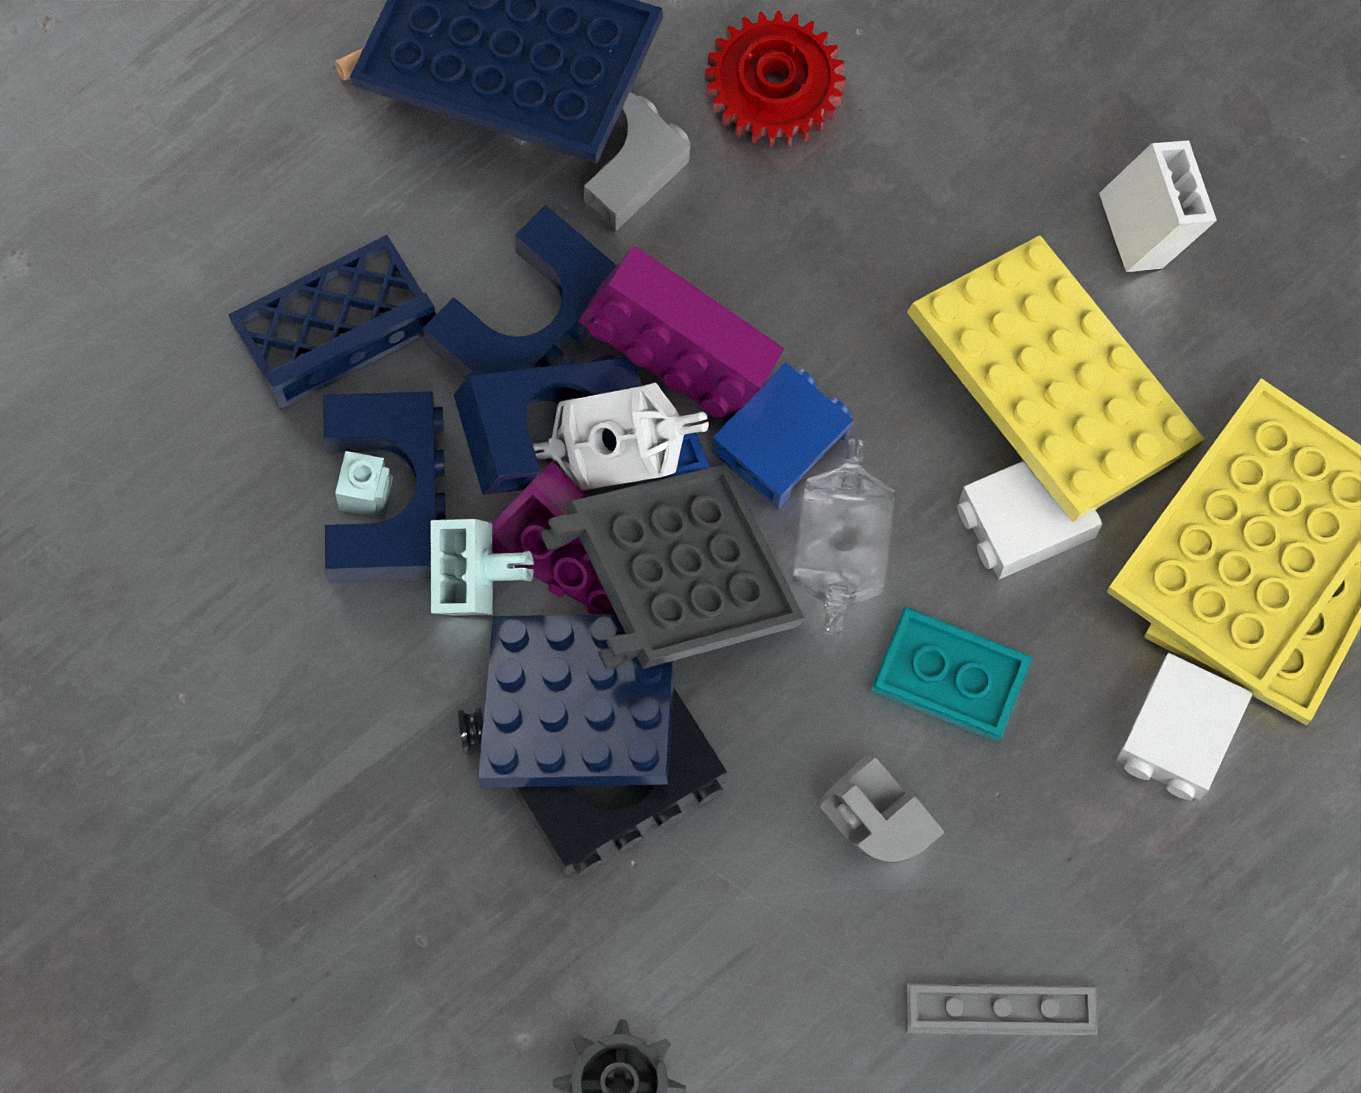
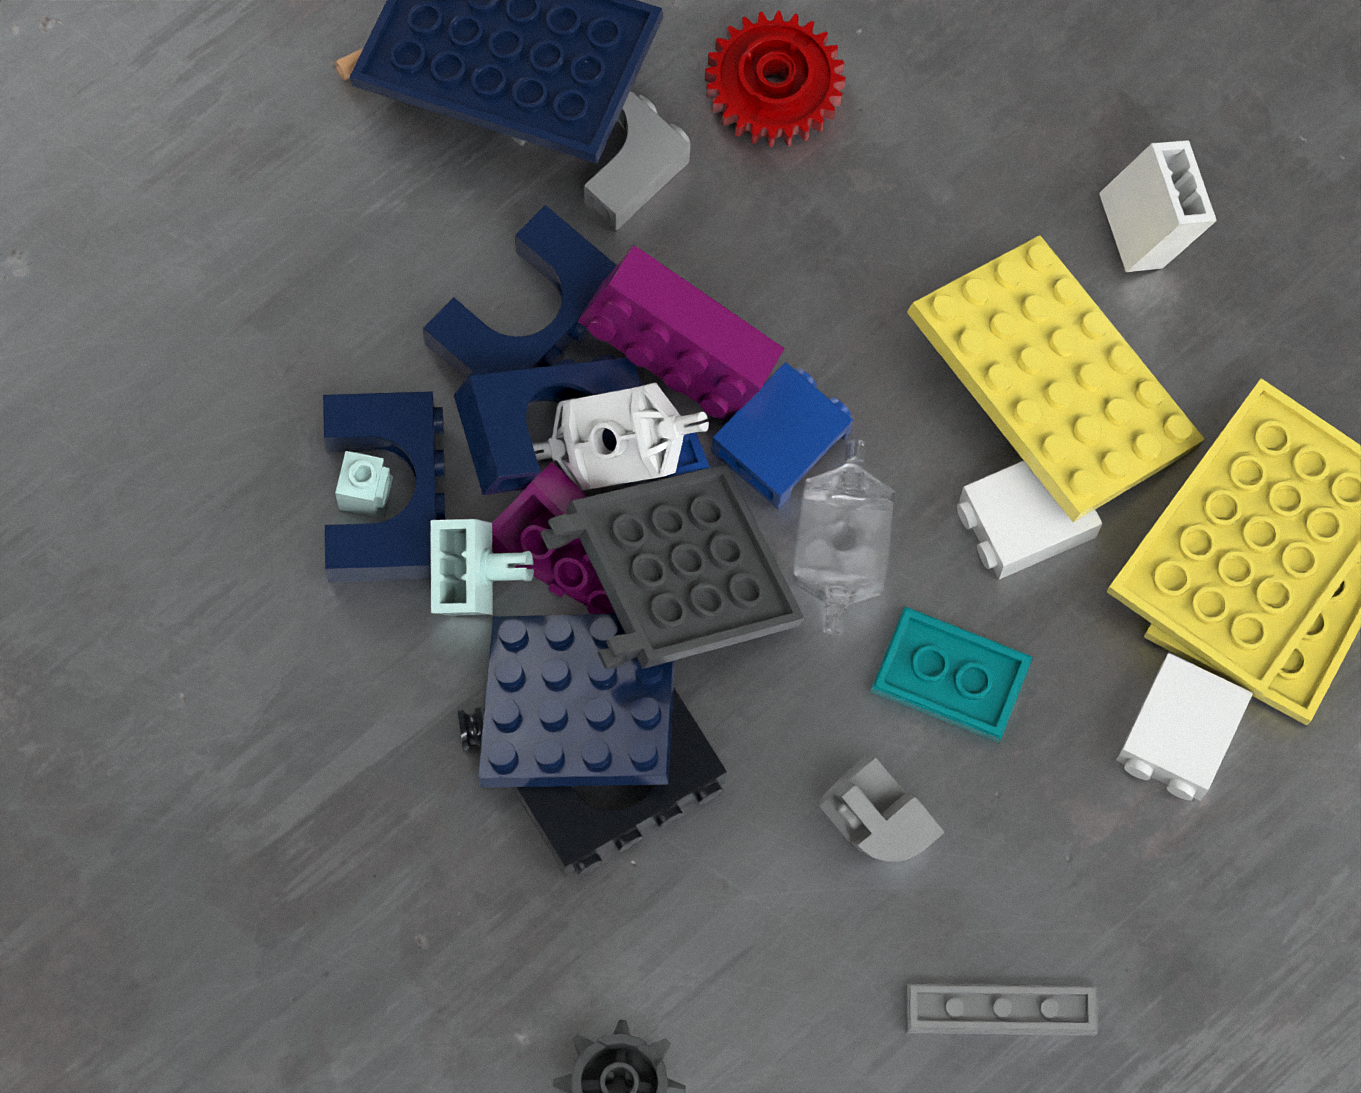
dark blue fence [228,235,436,409] -> none

